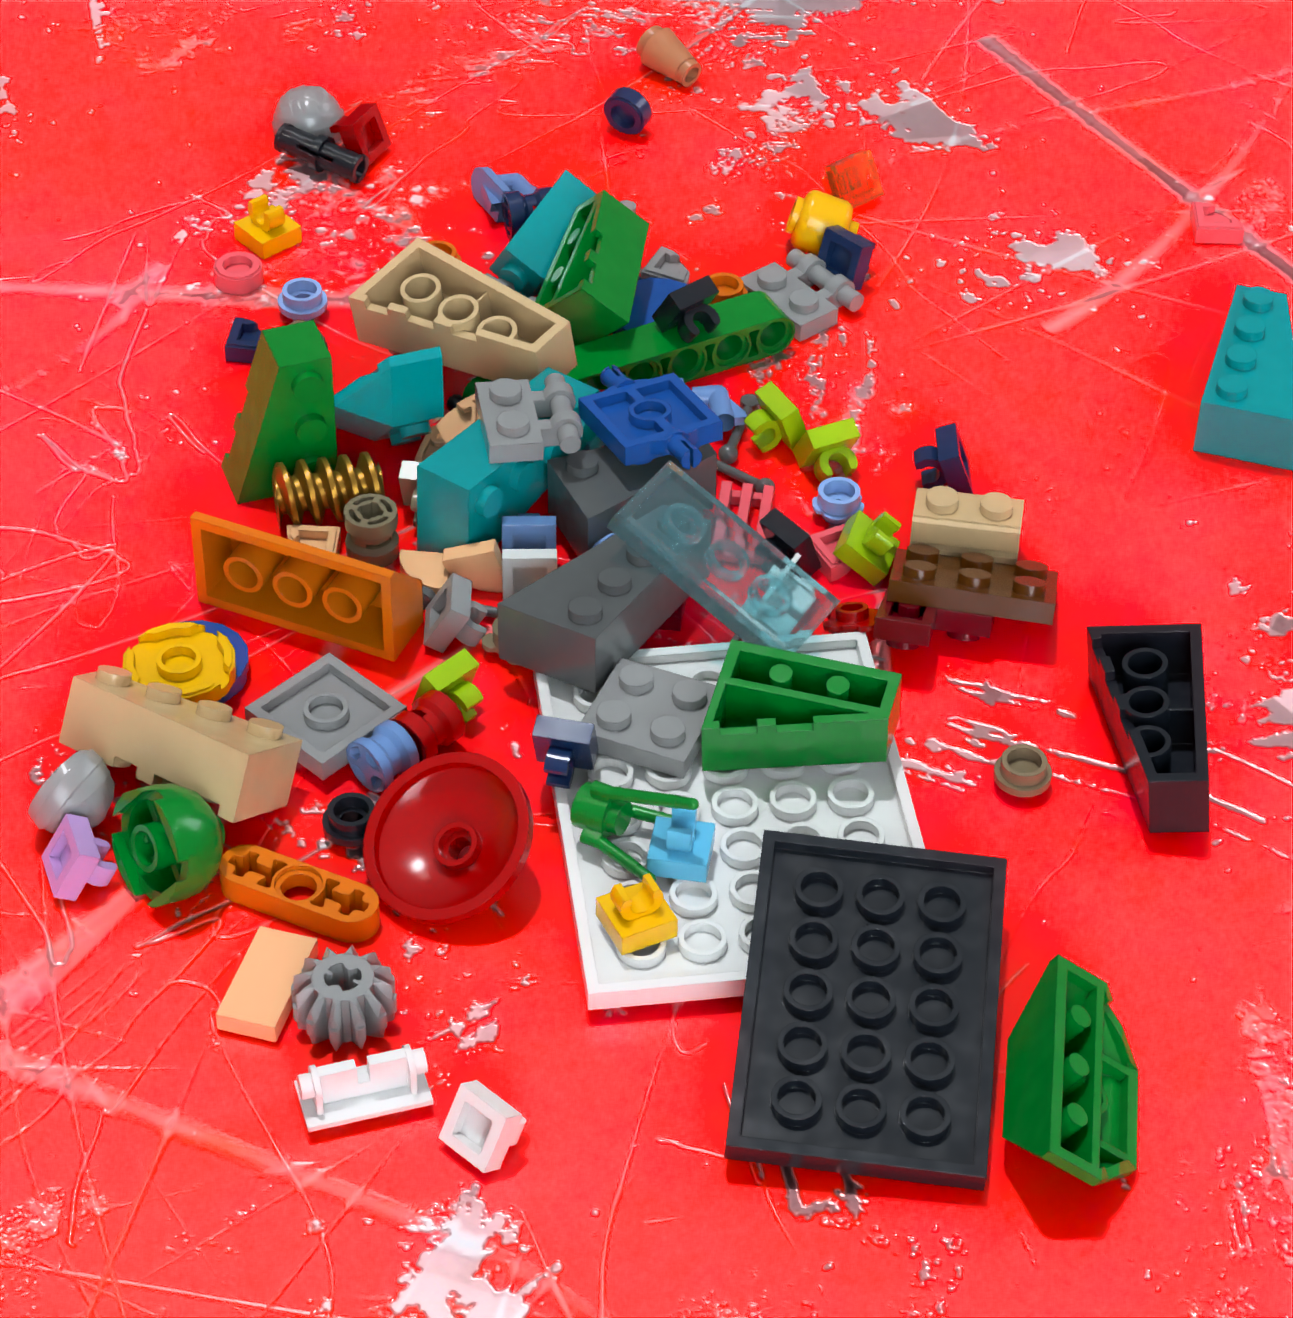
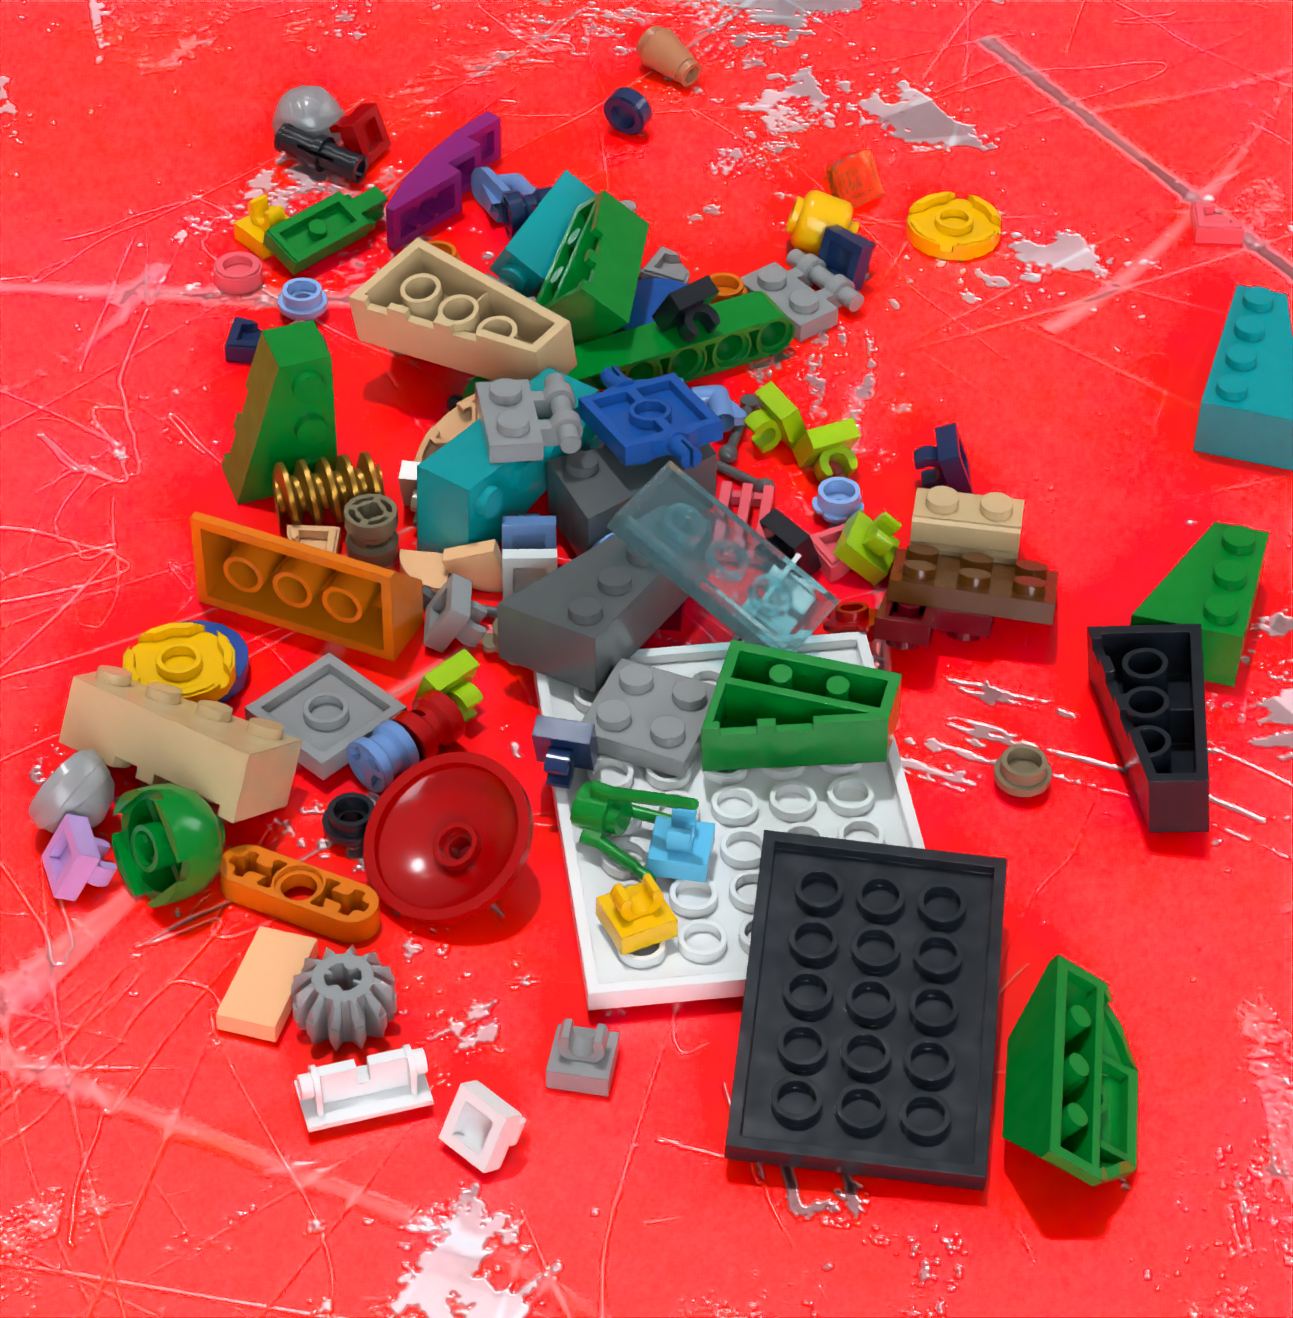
teal wedge [334,346,444,446] -> none
none -> green hinge [263,186,388,275]
none -> magenta slope [386,111,501,251]
none -> light grey tile [546,1018,620,1097]
none -> yellow tile [906,191,1001,261]
none -> green wedge [1130,522,1269,687]

